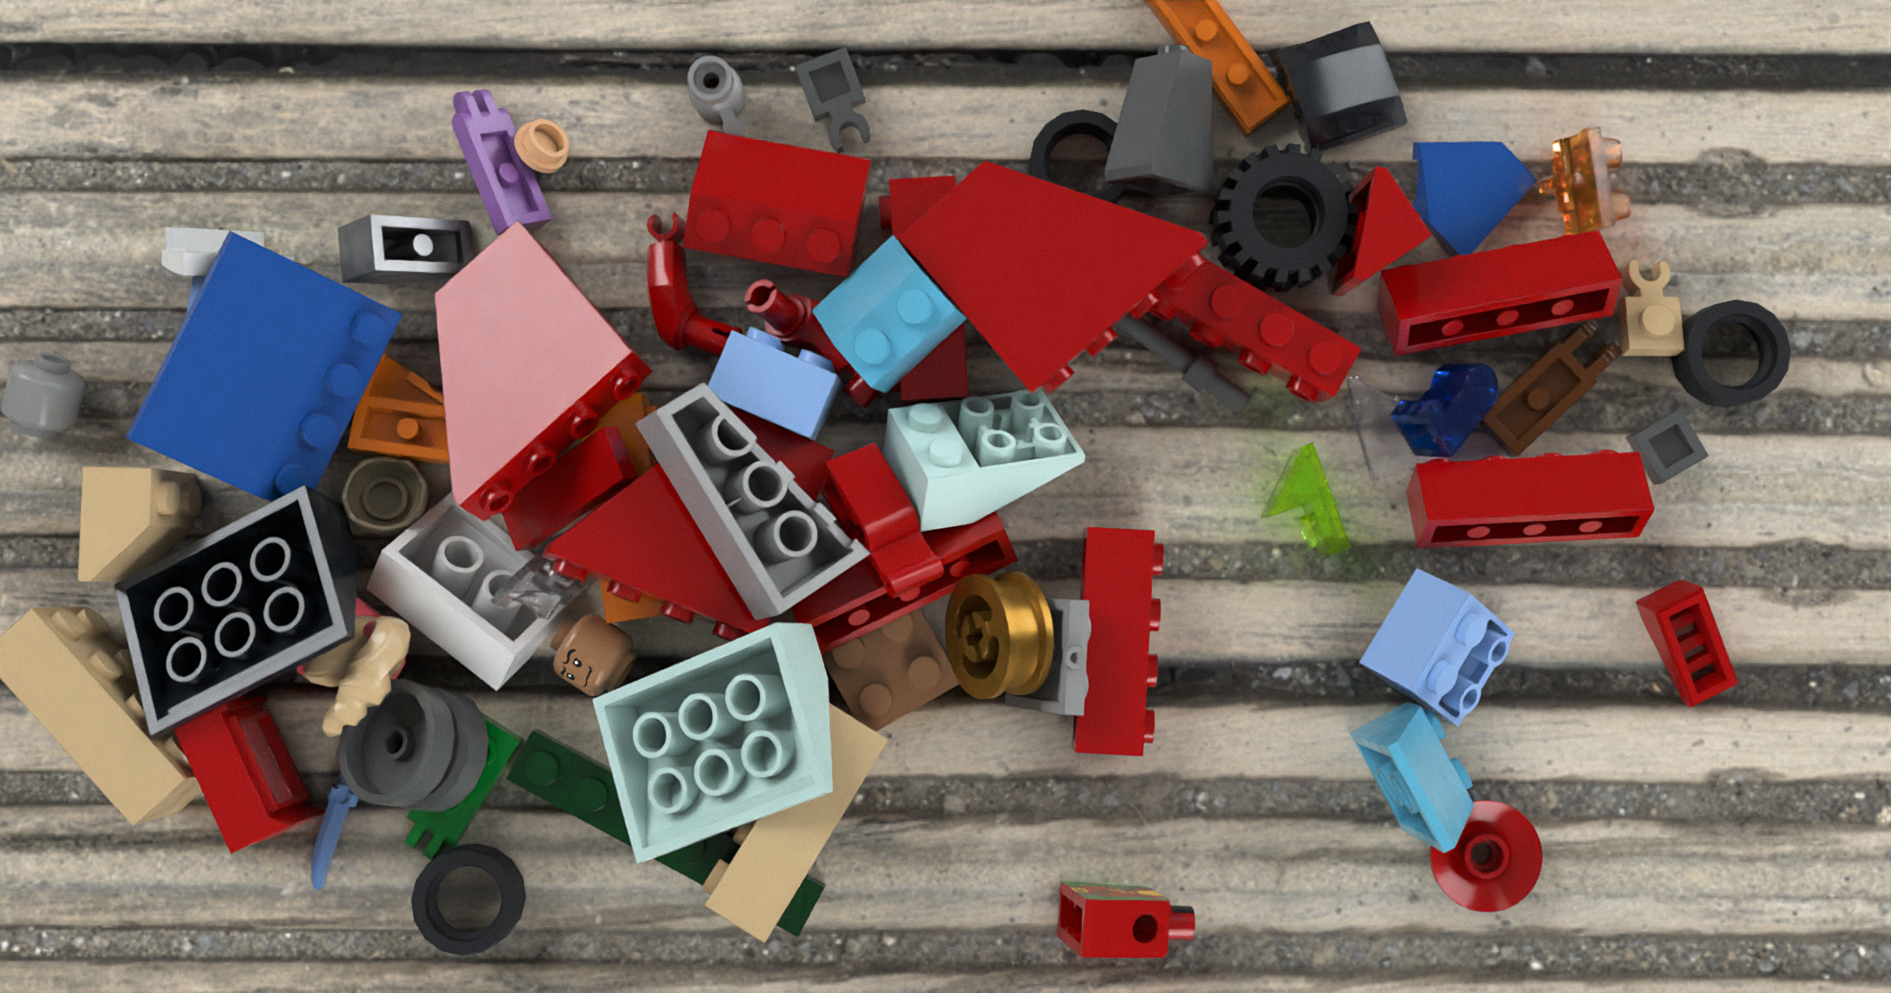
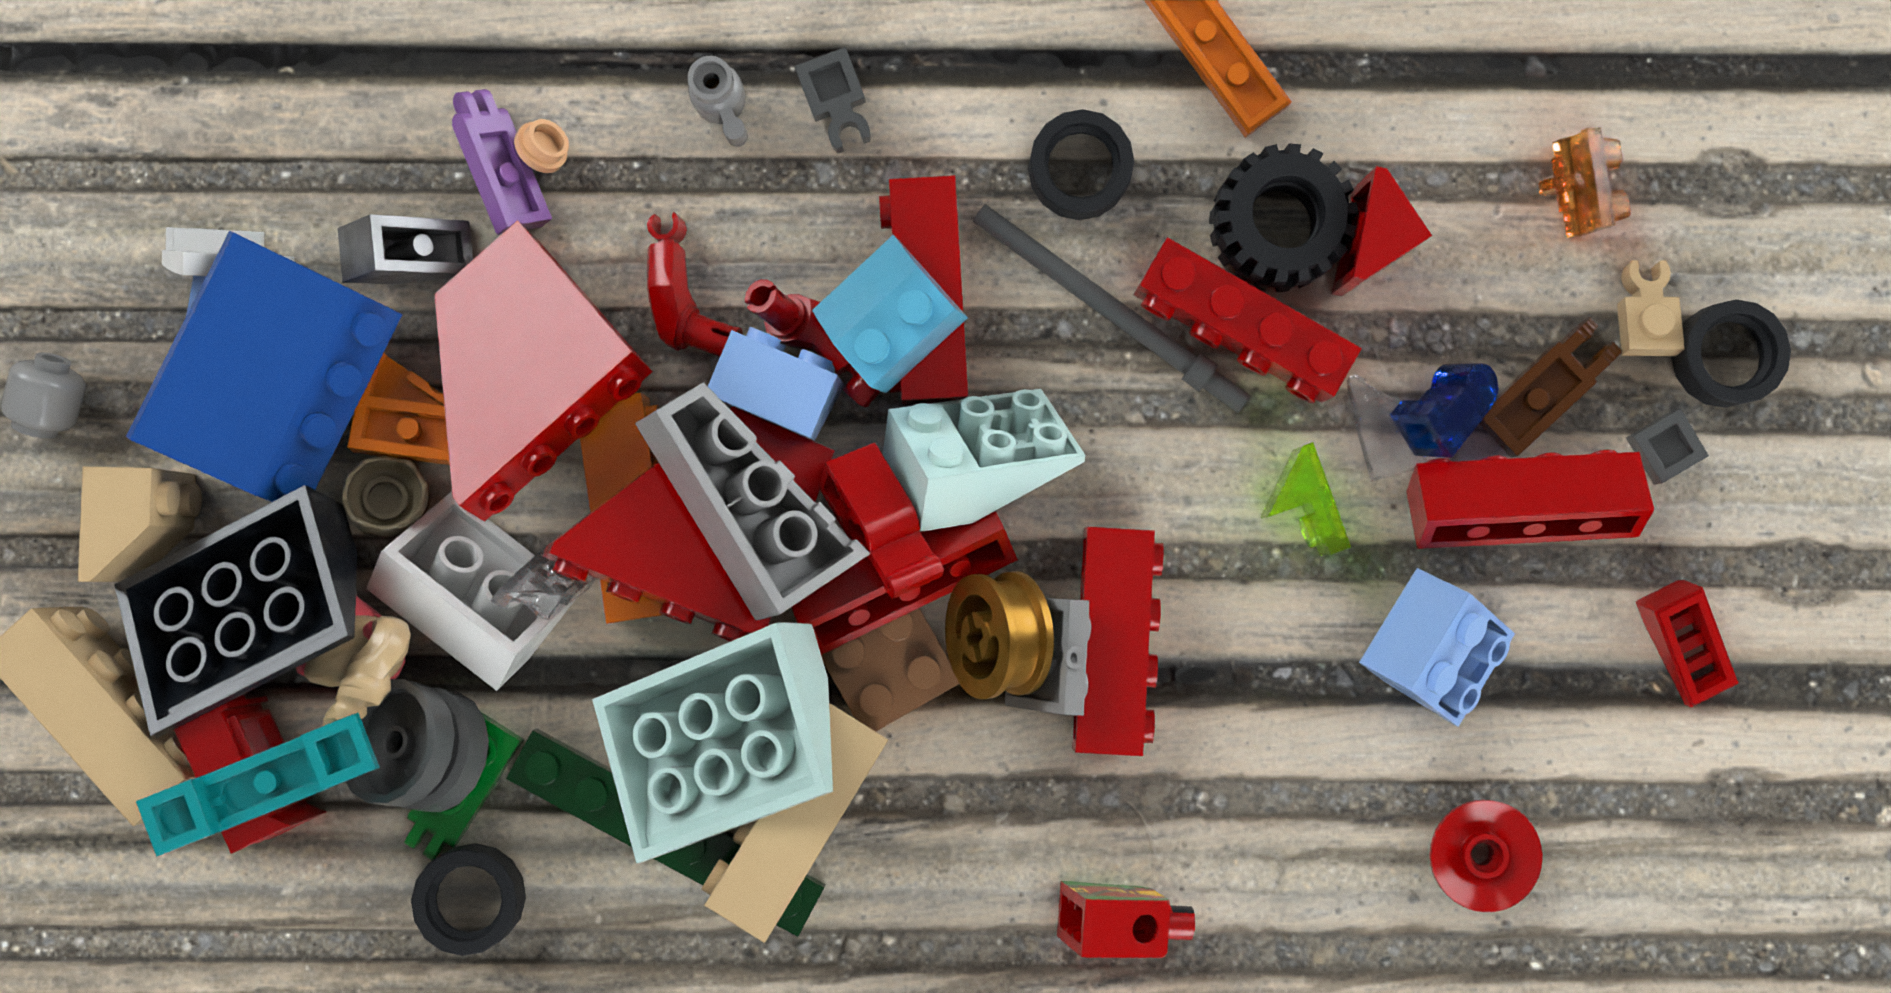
medium blue piece [311,772,359,890] -> none
red tile [501,426,637,552] -> none
medium nougat head [550,614,637,696] -> none
red slope [683,130,872,277] -> none
red slope [898,161,1209,395] -> none
dark grey slope [1104,45,1213,199] -> none
black slope [1270,21,1407,155] -> none
medium azure slope [1350,702,1475,853] -> none
red brick [1377,230,1623,356] -> none
blue slope [1411,141,1537,257] -> none
none -> teal slope [136,712,380,857]

